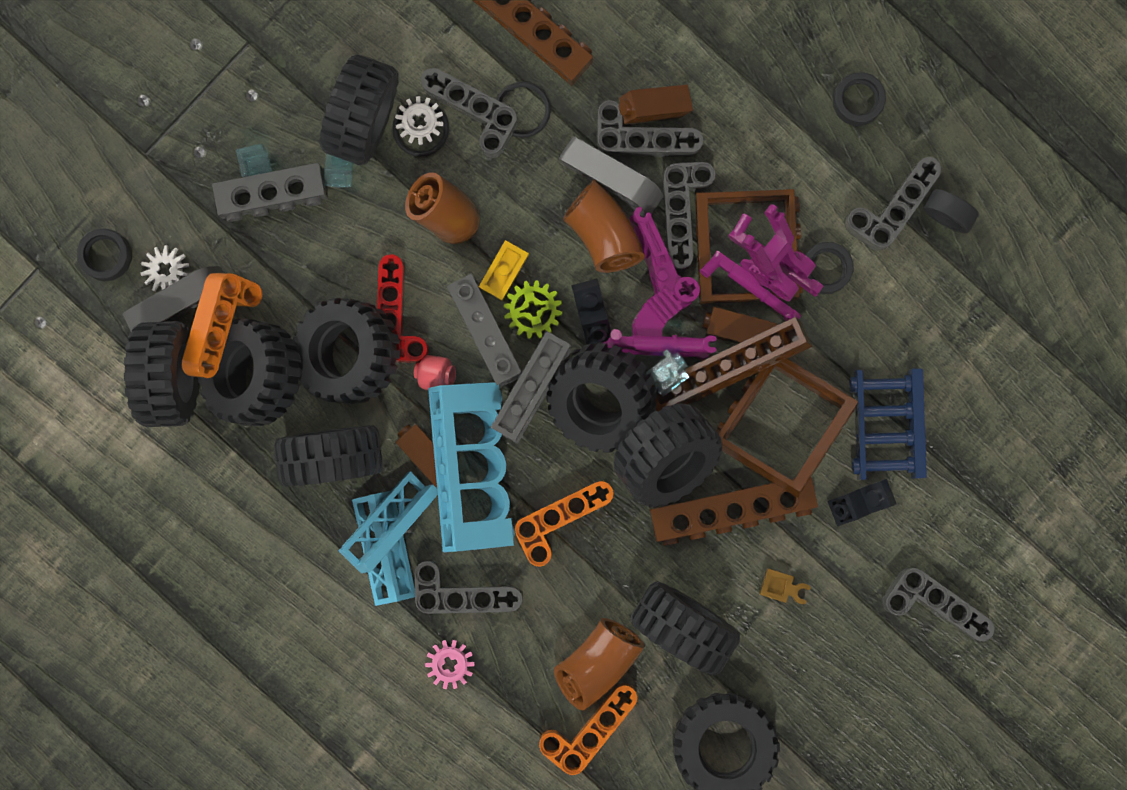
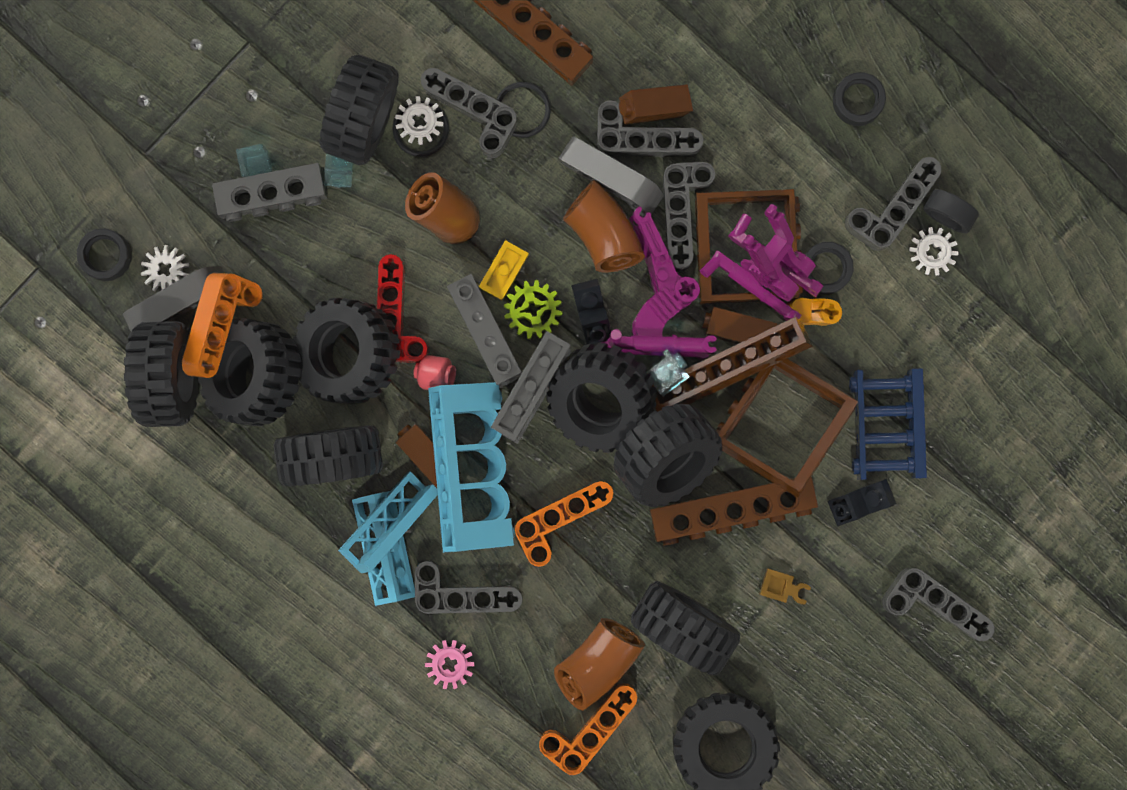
none -> light orange piece [787,298,842,326]
none -> white gear [909,227,958,276]

